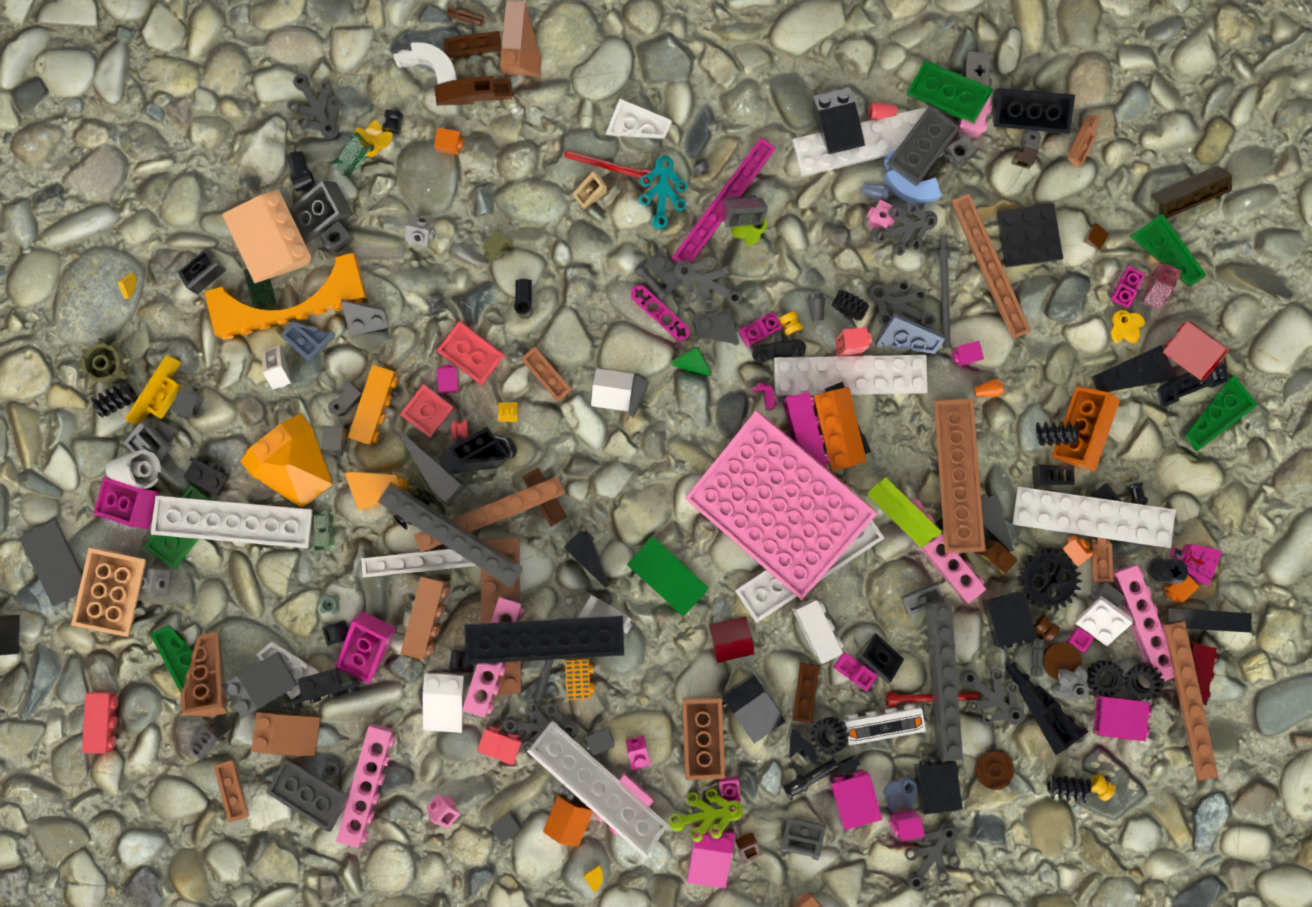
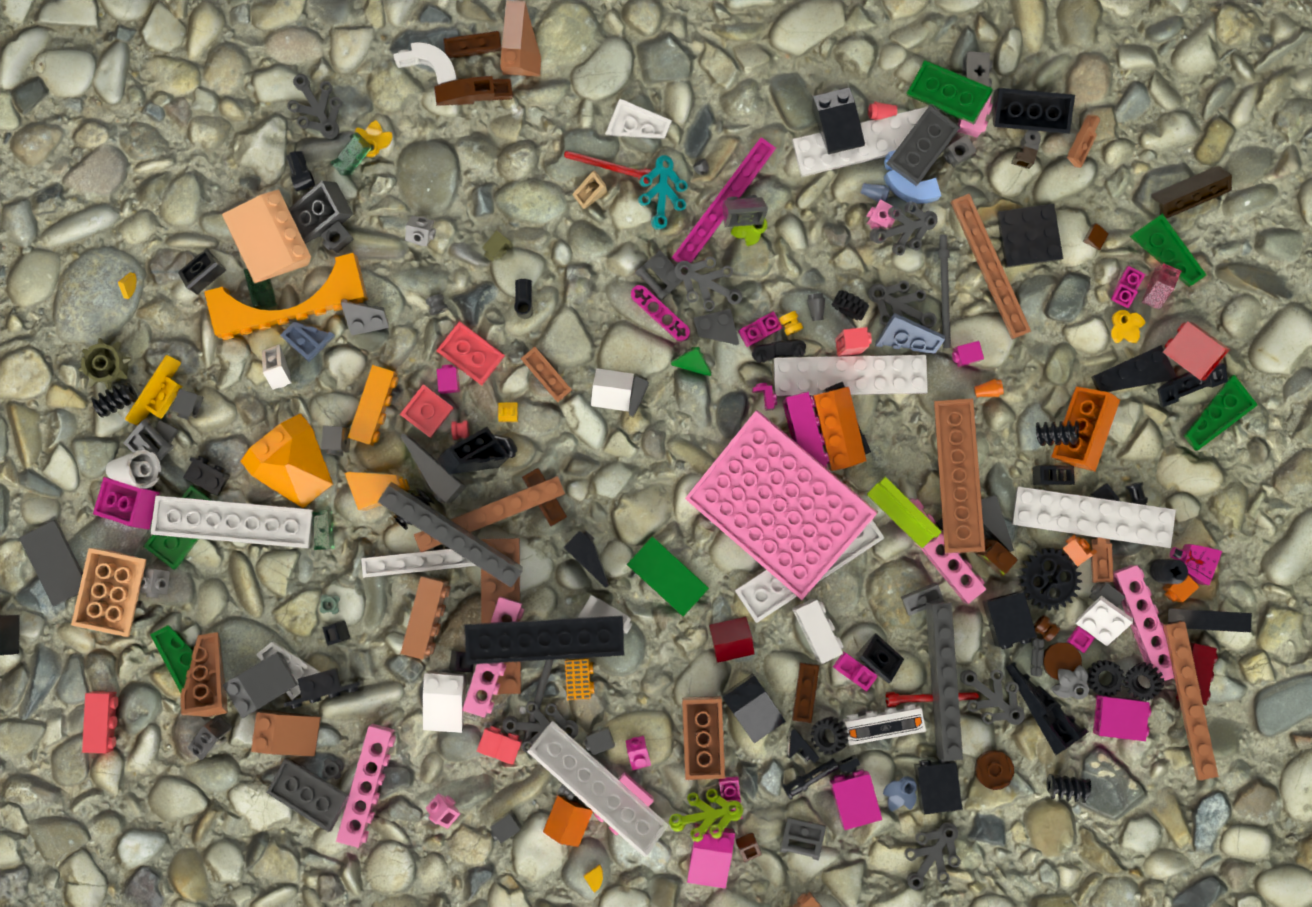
nougat plate [213,759,250,822] -> none
dark grey leg [328,380,363,416] -> none
dark pink slope [335,611,397,684] -> none
black wheel [382,110,404,134] -> none
orange brick [434,127,464,155] -> none
reddish brown axle [447,6,484,27] -> none
dark pink brick [888,809,925,841] -> none
yellow wheel [1091,773,1116,801] -> none

